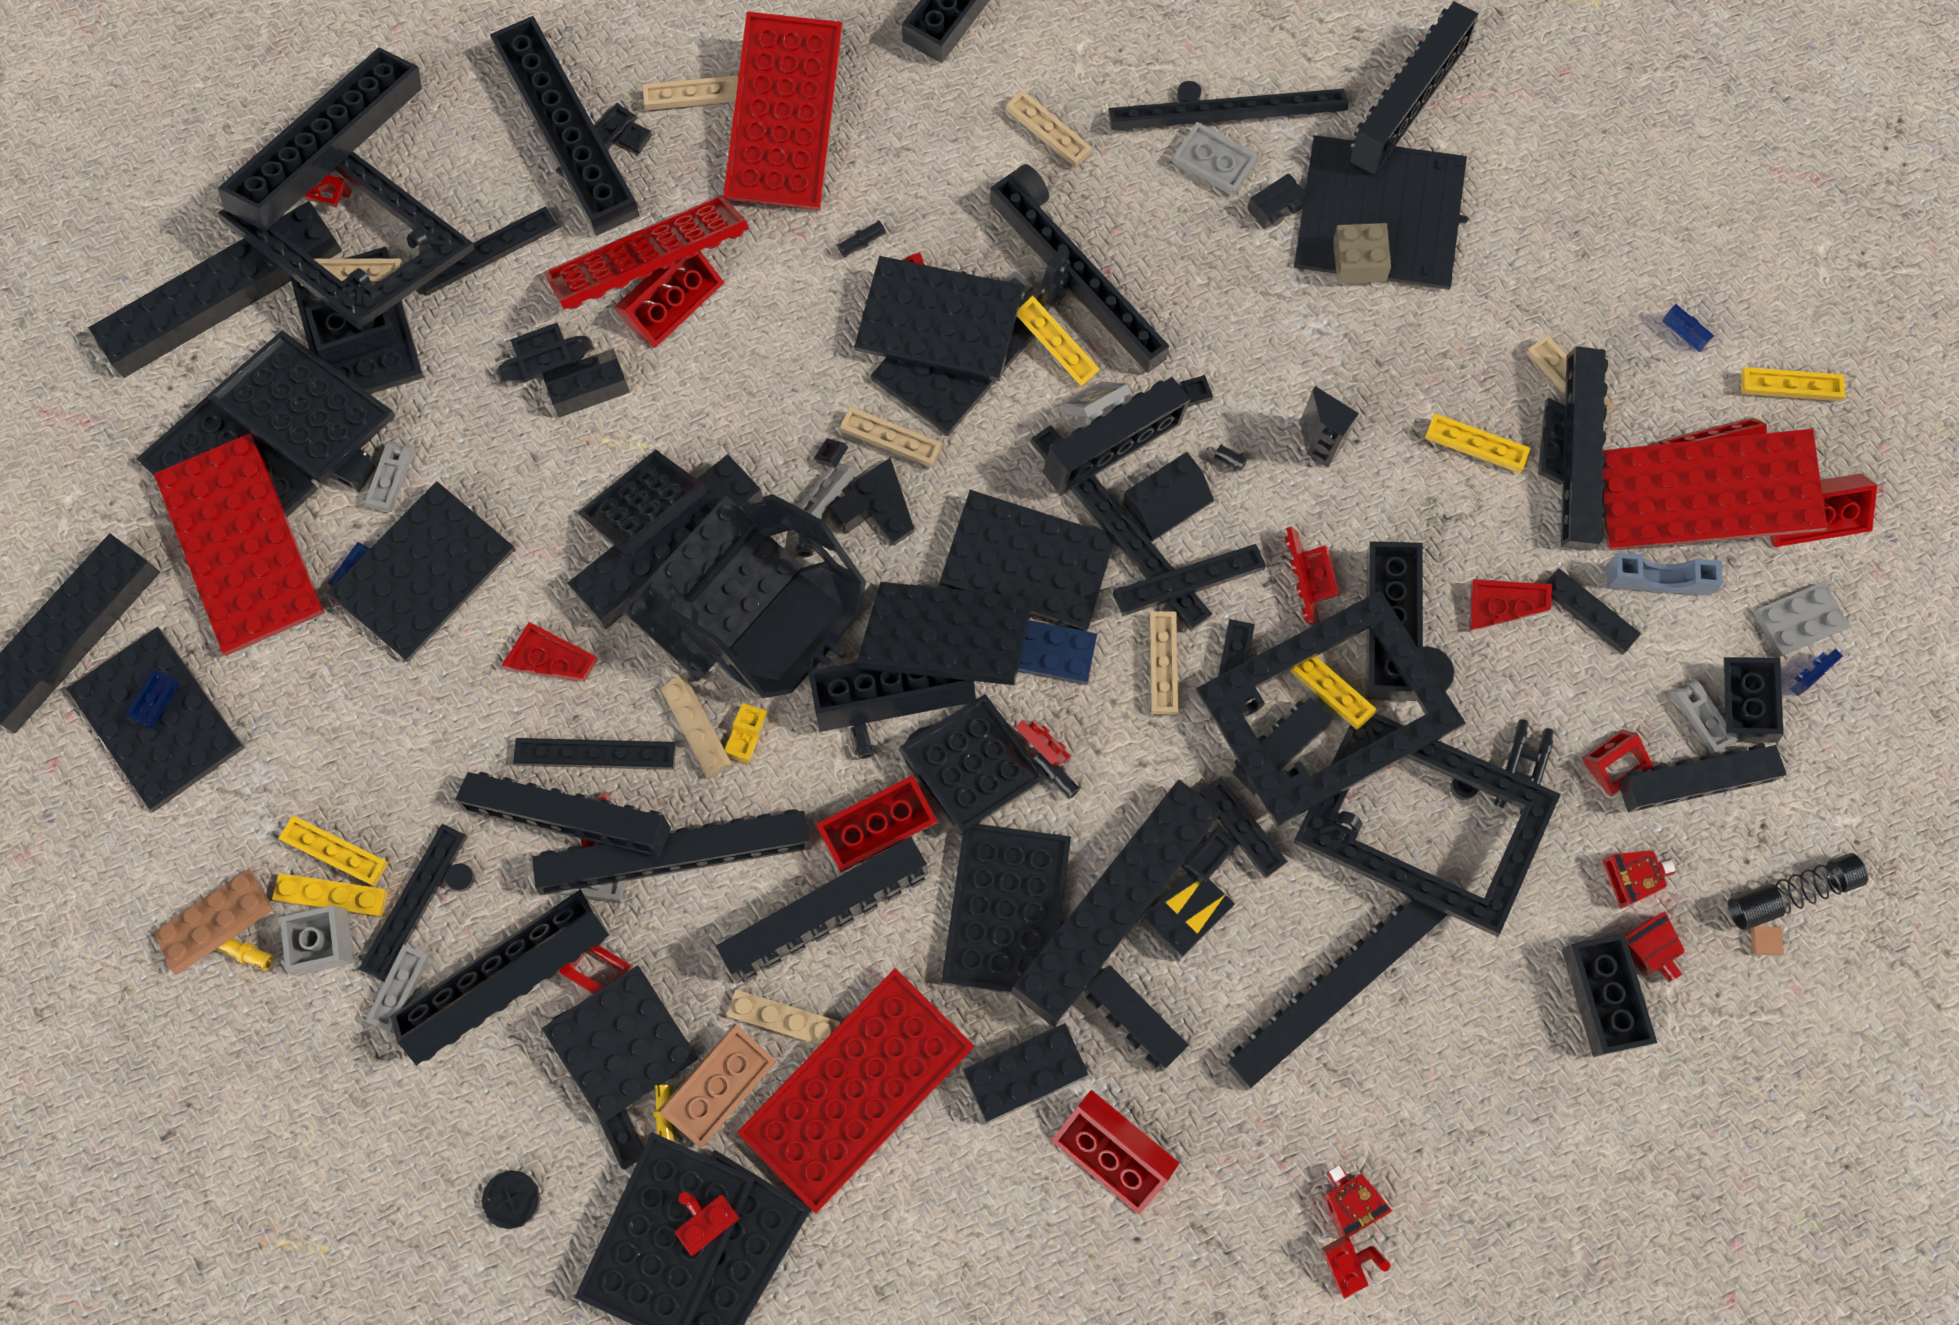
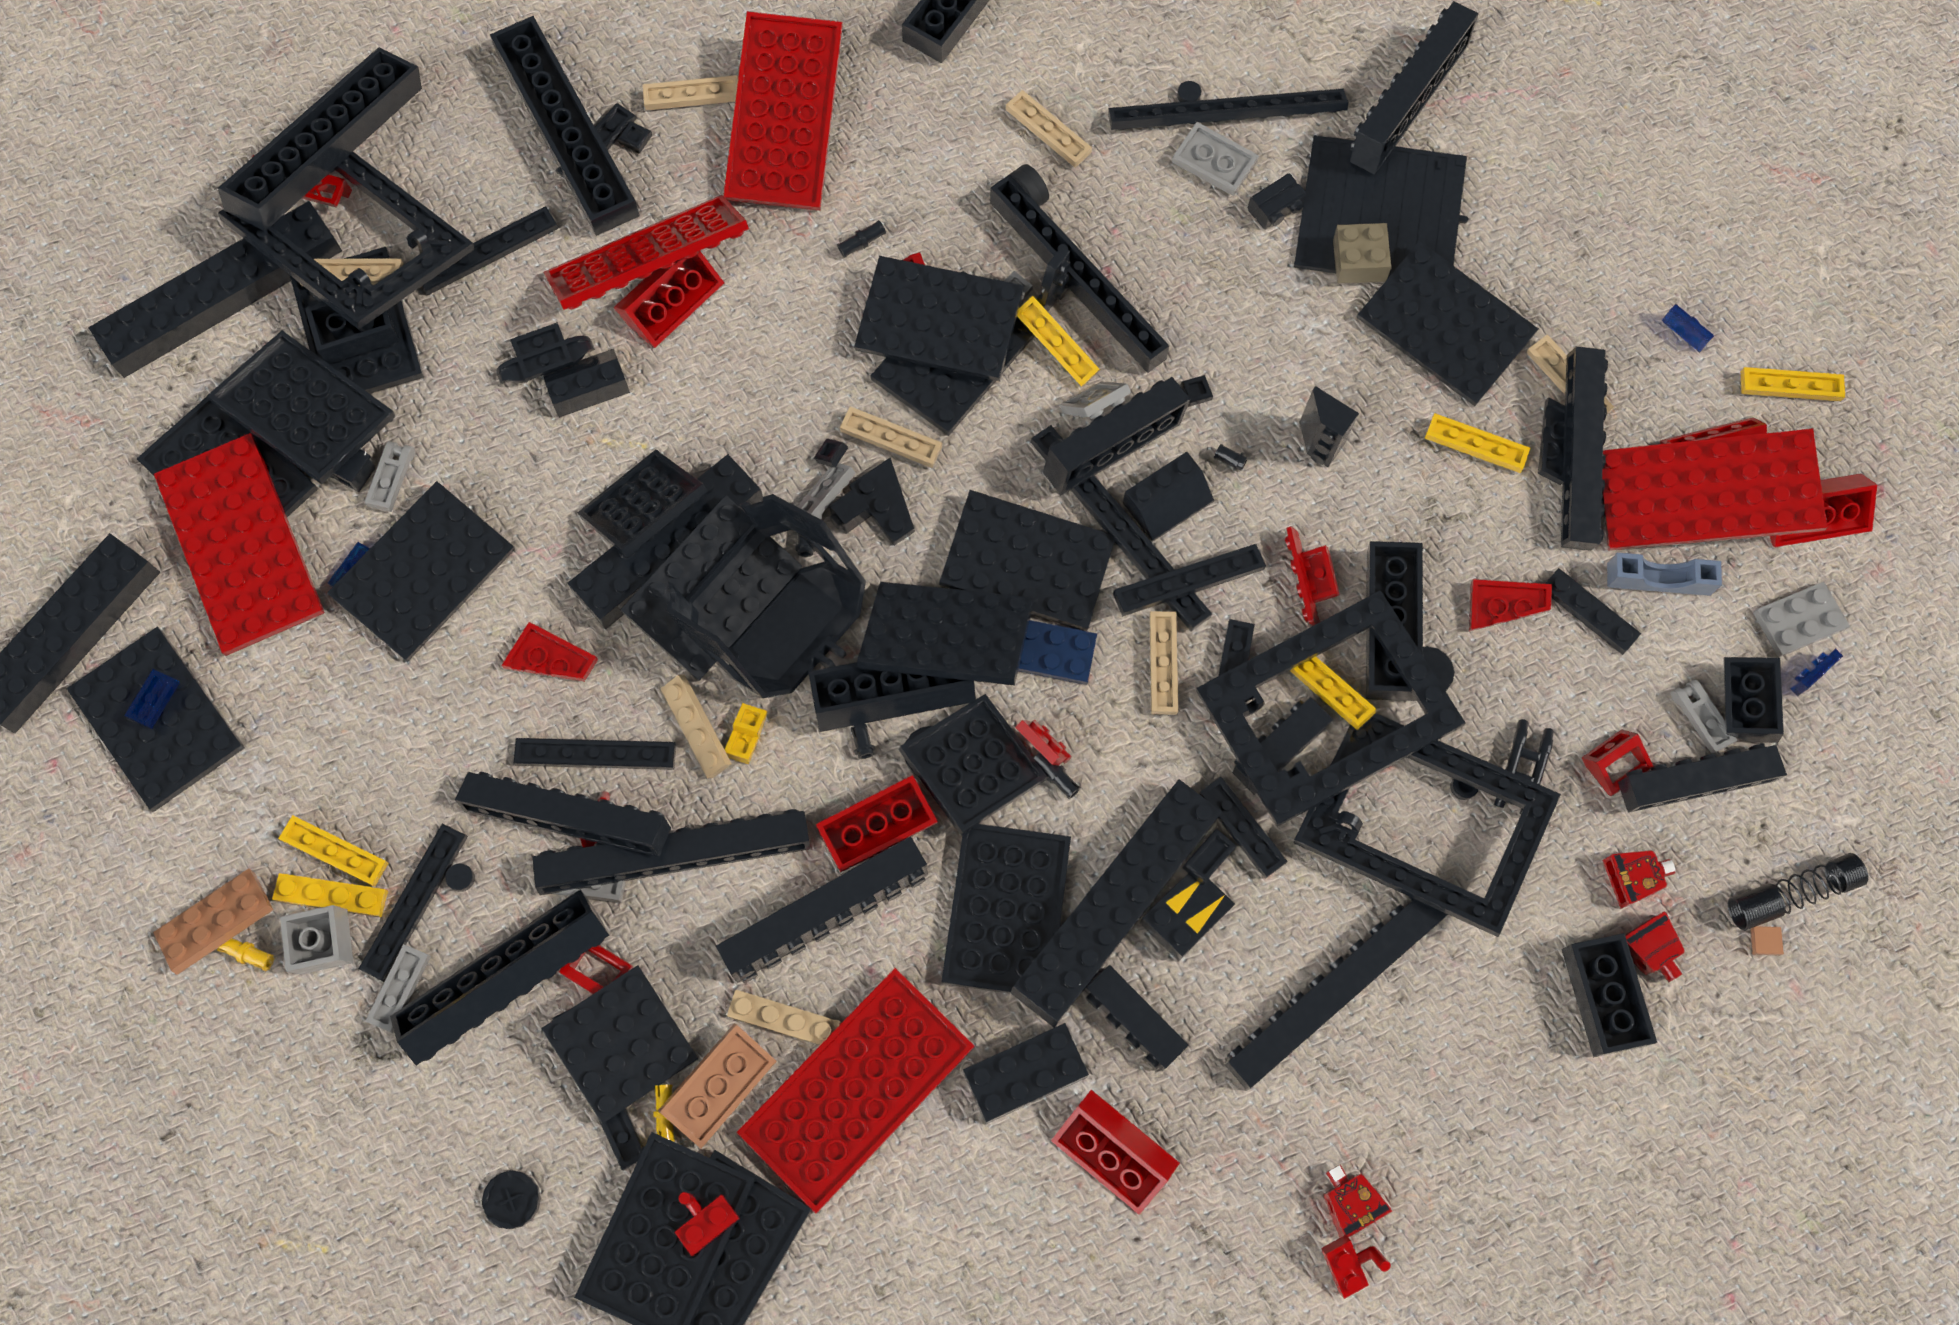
none -> black plate [1357,241,1539,406]

